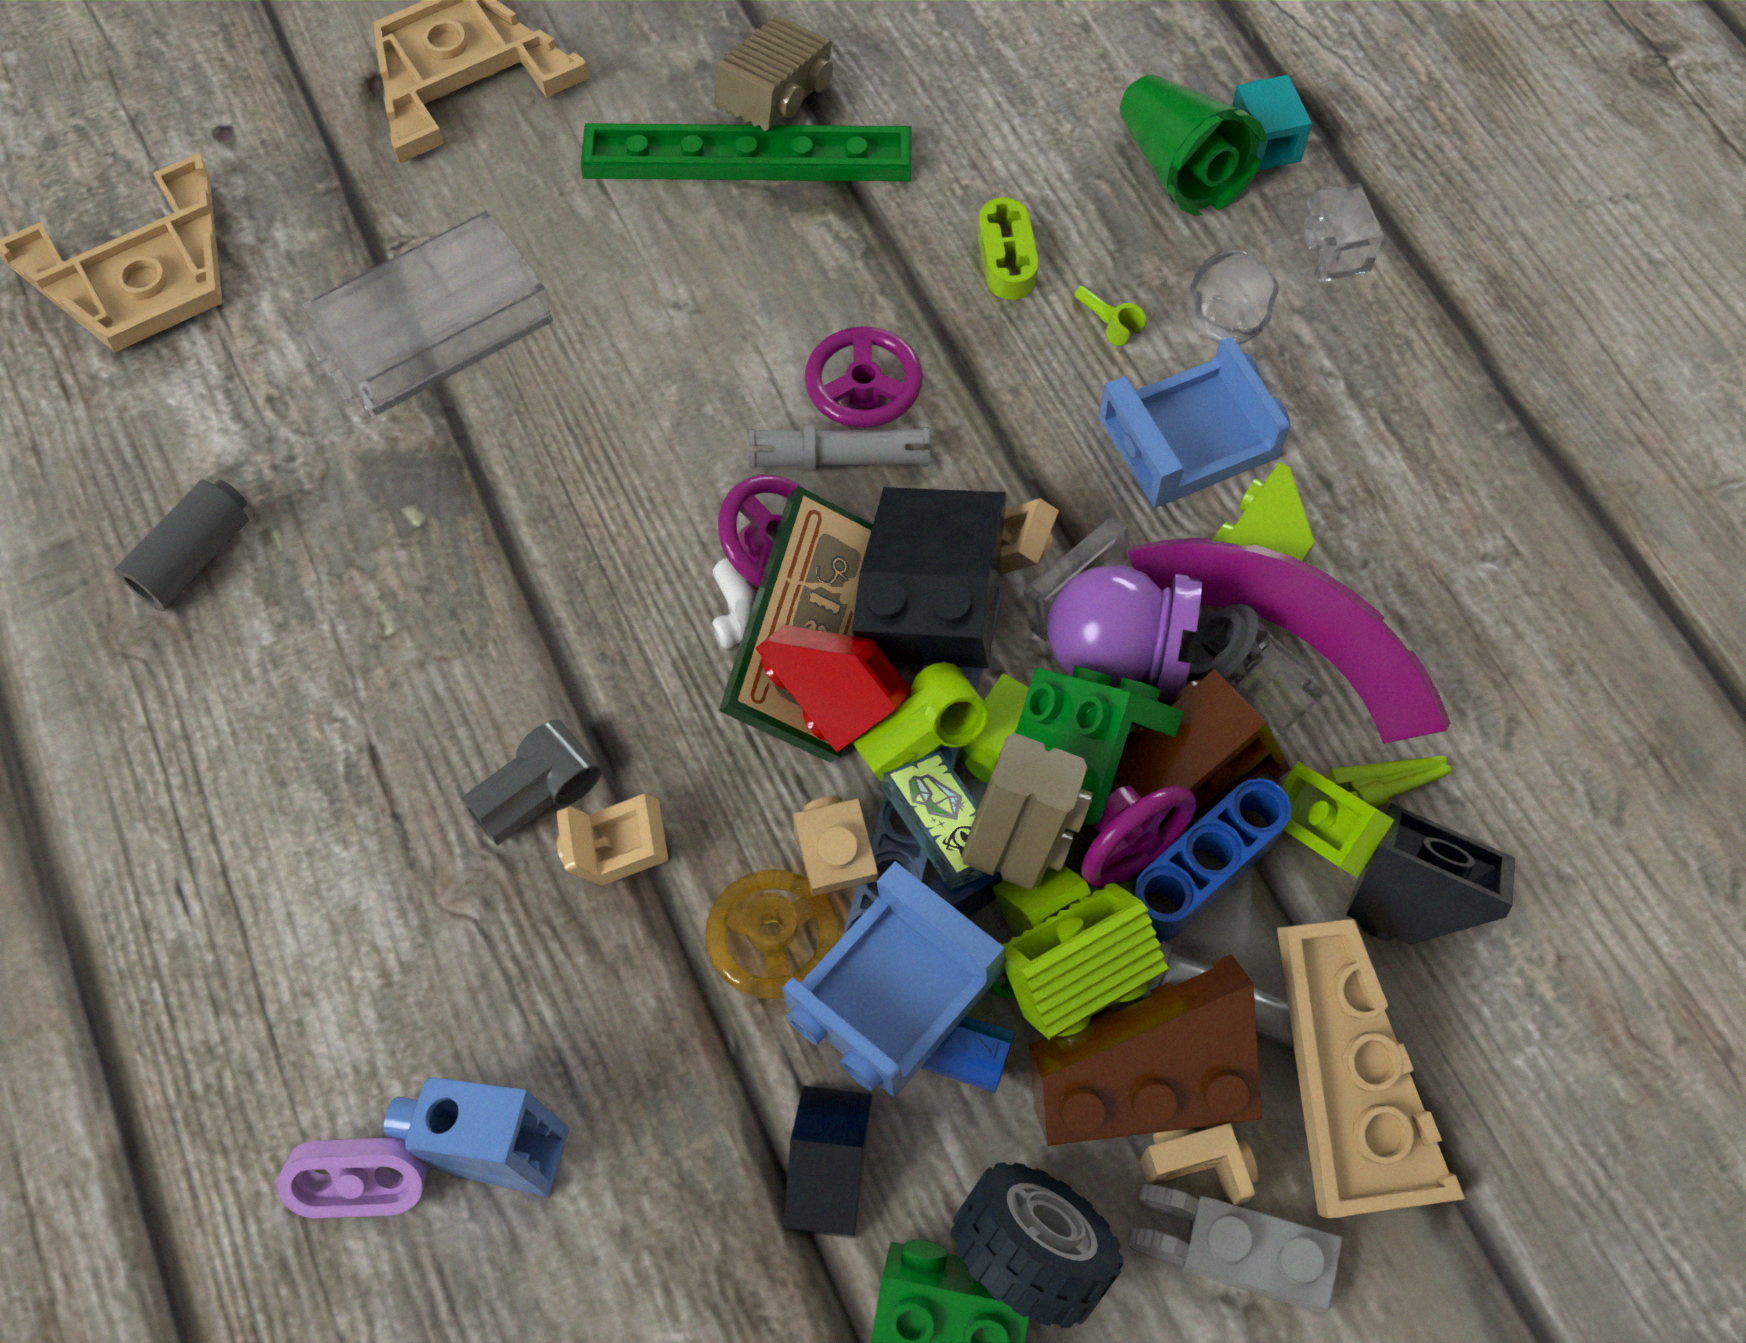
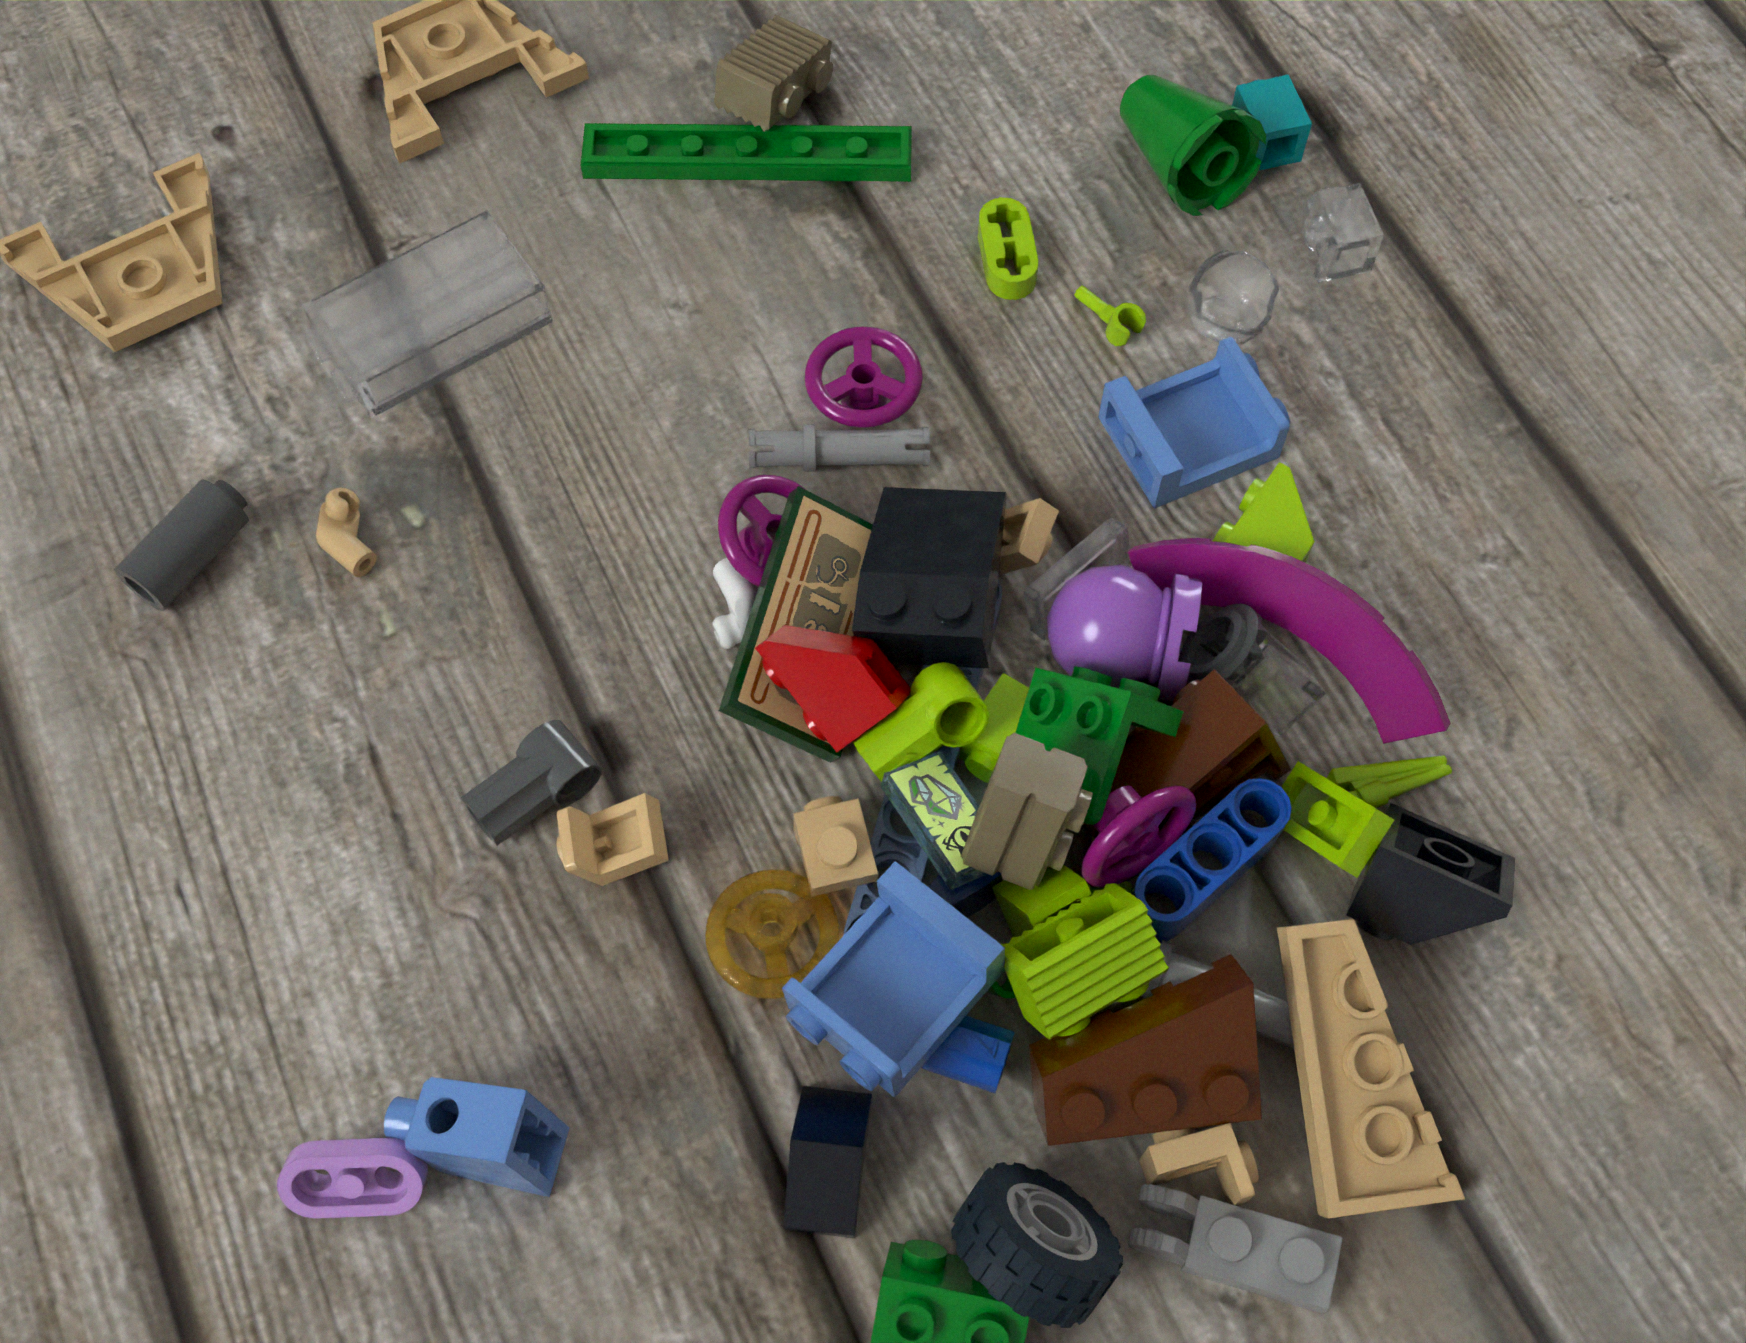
none -> tan arm [316,488,377,577]

